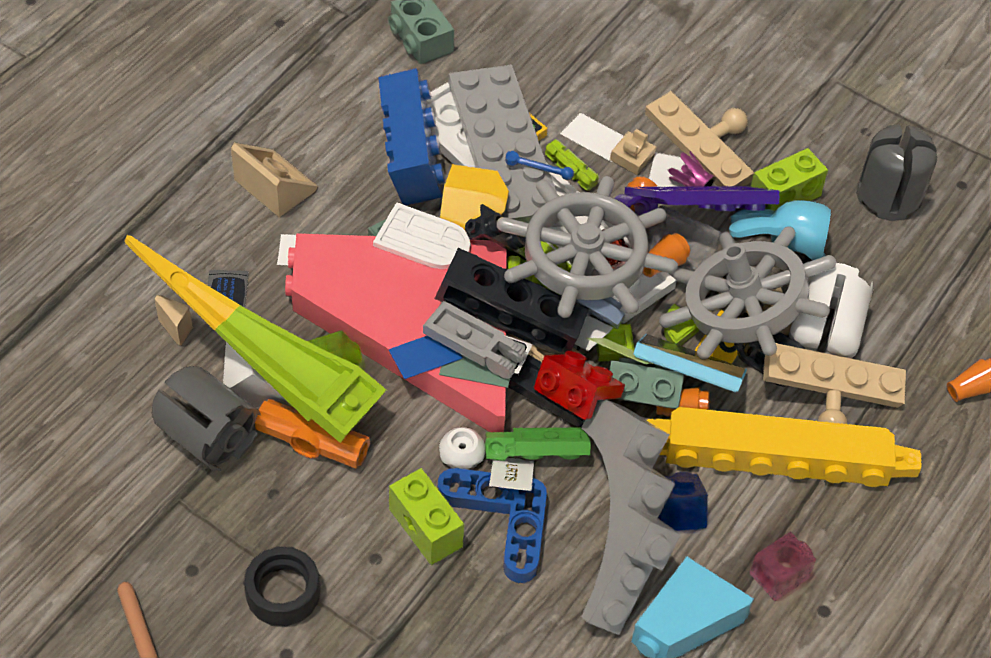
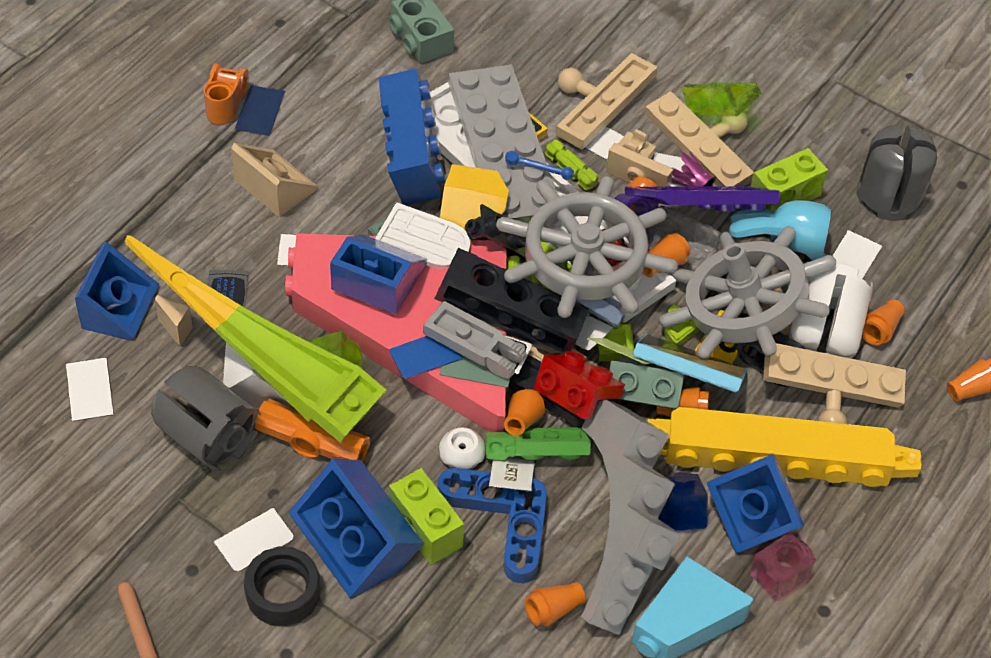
none -> white sticker [66,358,113,421]
none -> blue slope [75,242,159,341]
none -> orange piece [204,63,249,125]
none -> white sticker [214,508,293,571]
none -> dark blue sticker [234,85,285,136]
none -> blue slope [288,458,424,598]
none -> blue slope [330,234,427,314]
none -> orange cone [504,389,545,436]
none -> orange cone [524,582,586,626]
none -> tan plate [556,53,658,150]
none -> tan plate [607,143,673,187]
none -> clear neon green bracket [681,82,762,117]
none -> blue slope [706,454,805,553]
none -> white sticker [833,230,882,279]
none -> orange cone [862,299,905,346]

